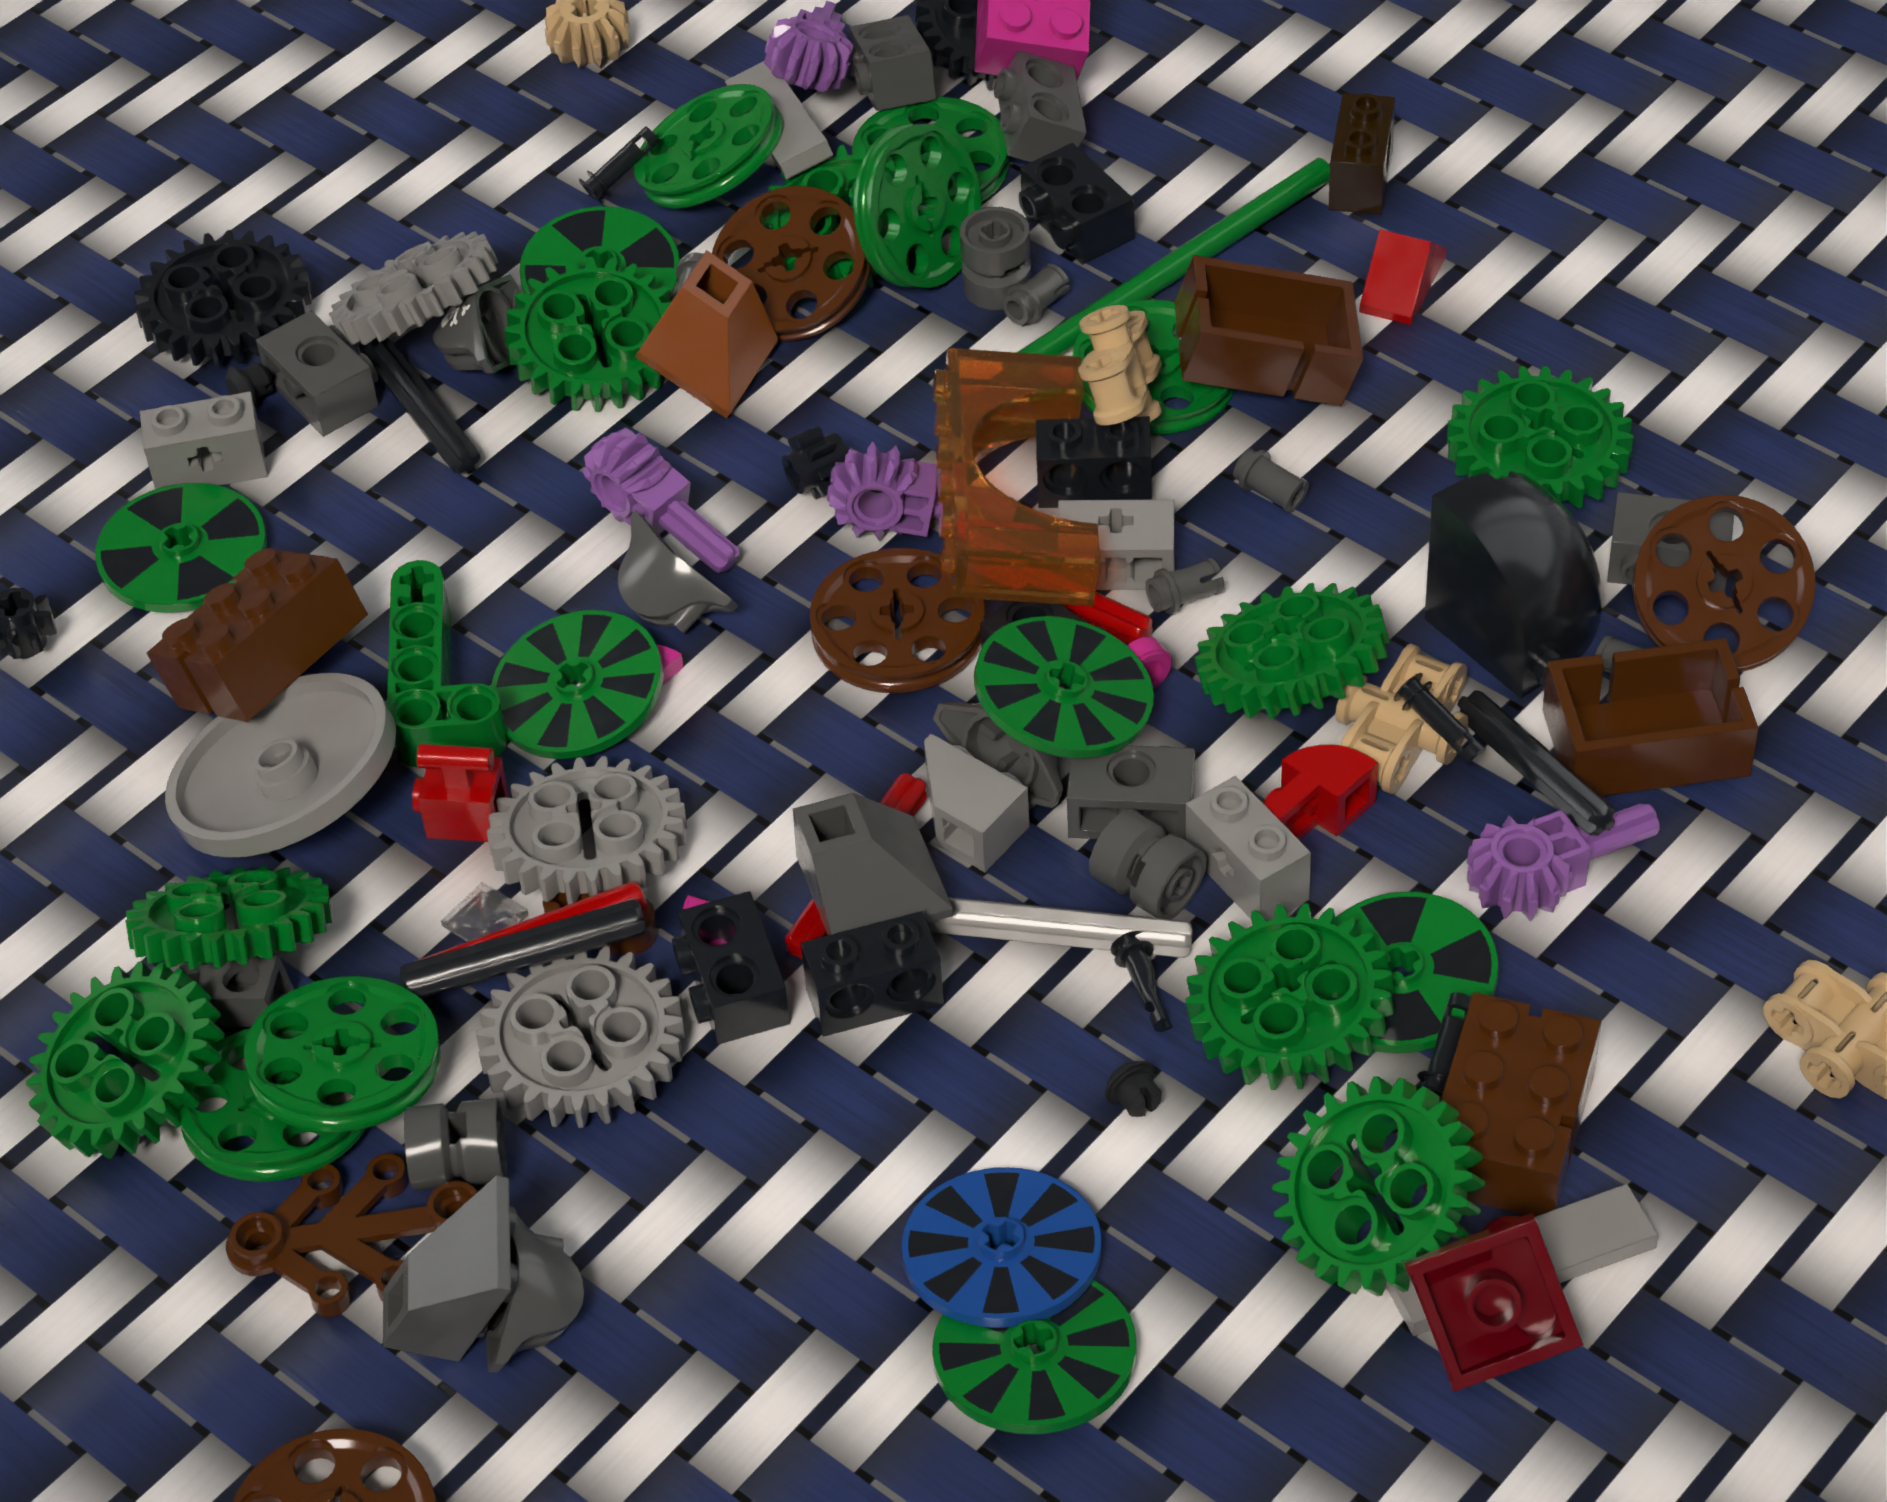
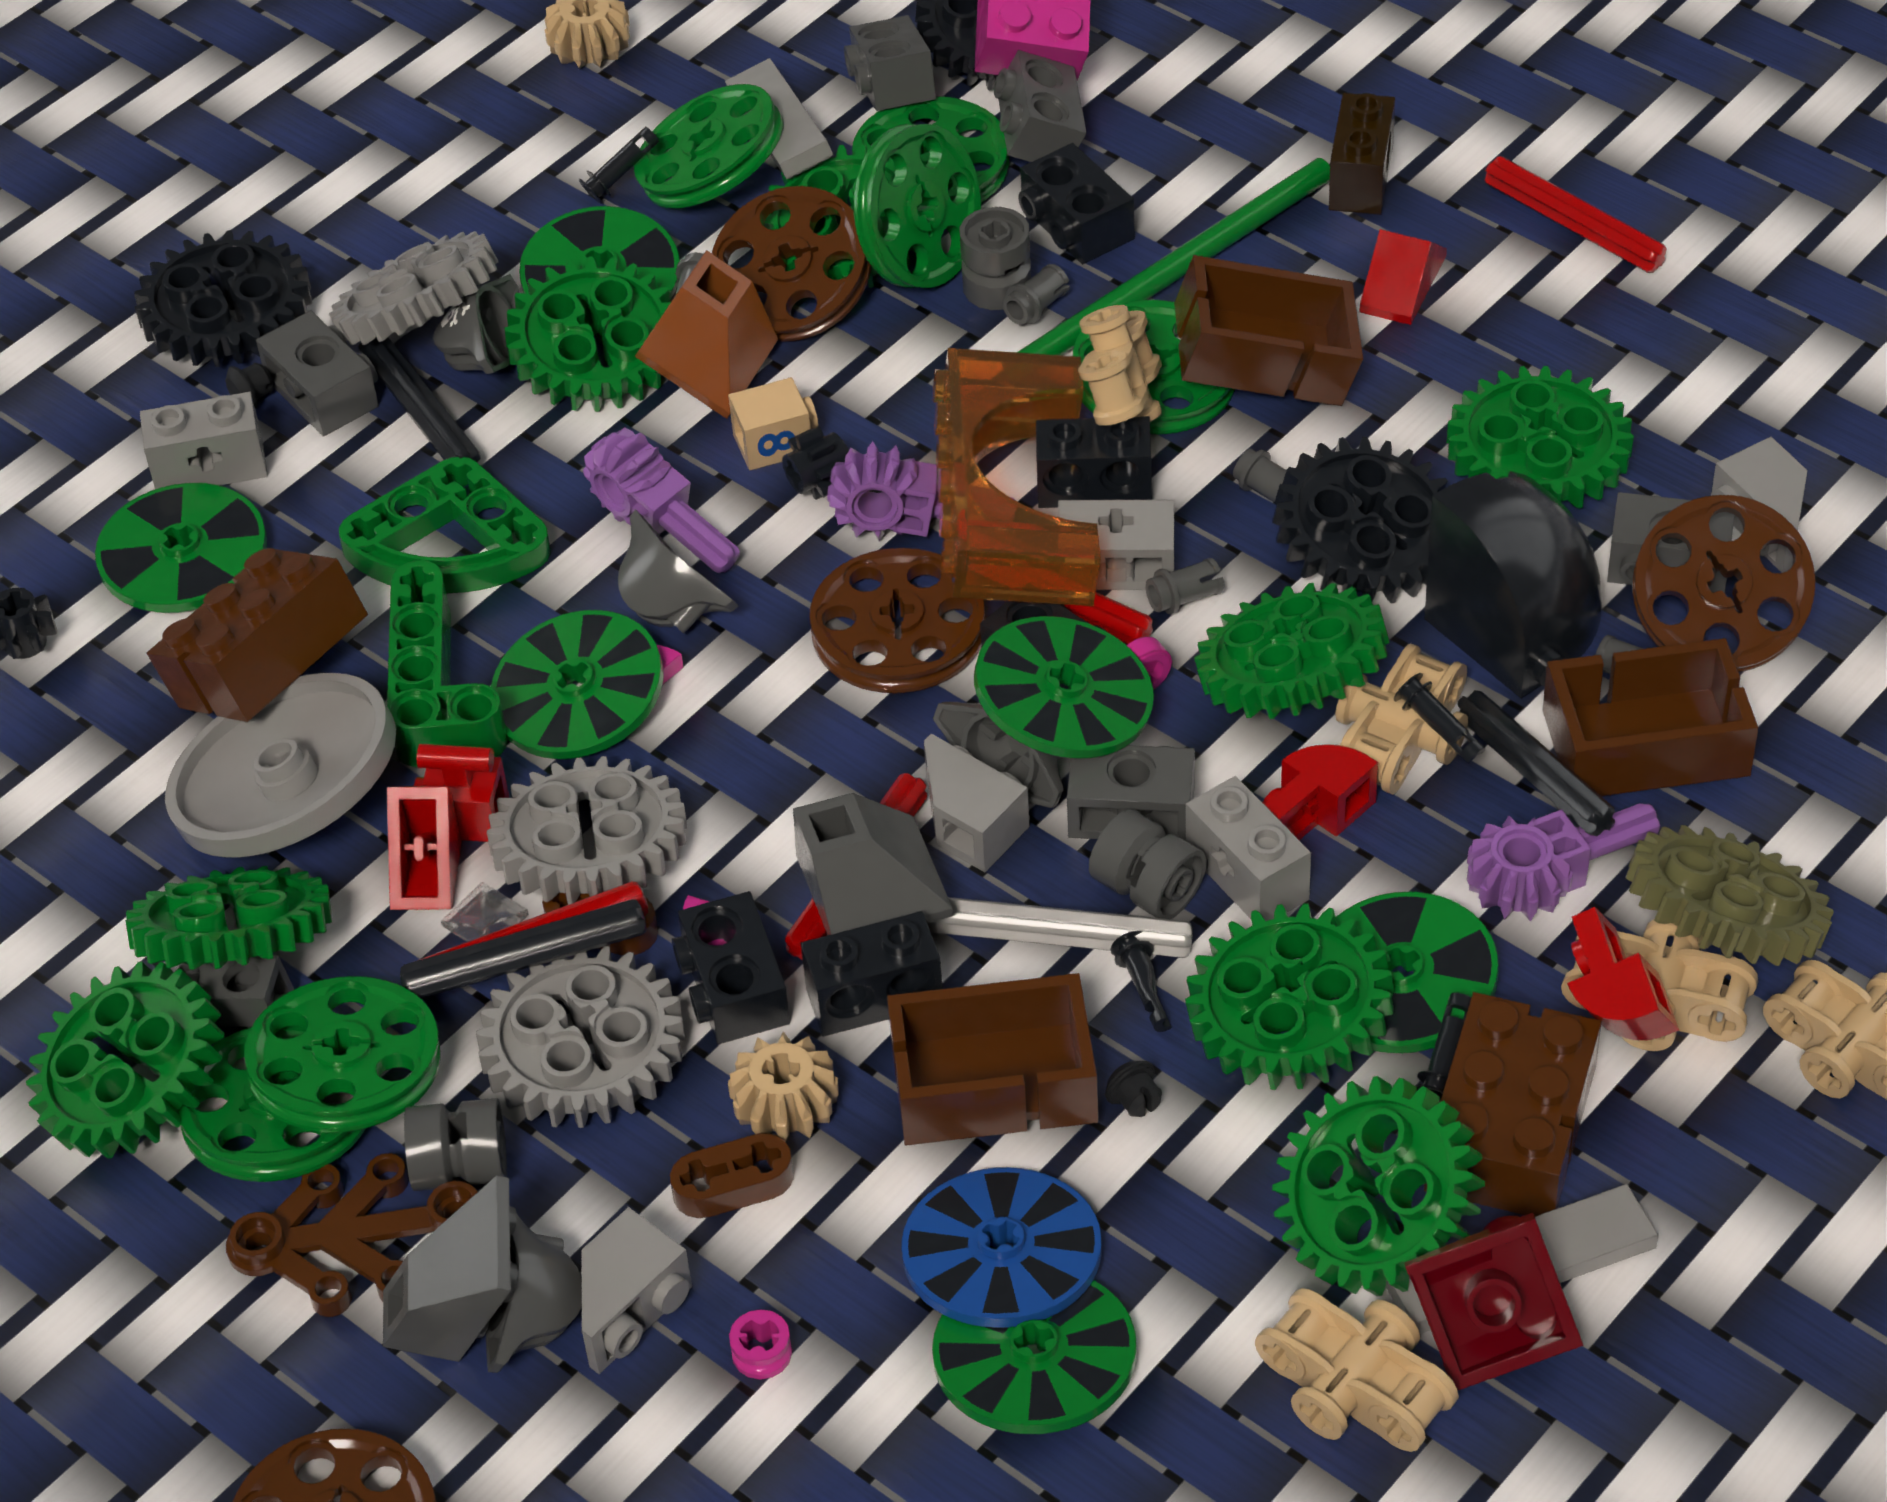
medium lavender gear [764,1,854,92] -> none
none -> green beam [339,457,551,594]
none -> red slope [387,786,462,910]
none -> light grey slope [581,1207,692,1374]
none -> reddish brown beam [670,1133,794,1218]
none -> tan brick [728,377,818,471]
none -> tan gear [728,1031,839,1142]
none -> dark pink bush [729,1309,792,1380]
none -> reddish brown piece [887,973,1098,1146]
none -> tan axle [1255,1288,1459,1452]
none -> black gear [1272,437,1448,603]
none -> red axle [1485,156,1667,273]
none -> tan axle [1561,919,1758,1051]
none -> red brick [1567,907,1679,1040]
none -> olive gear [1626,825,1834,966]
none -> light grey slope [1711,437,1808,573]

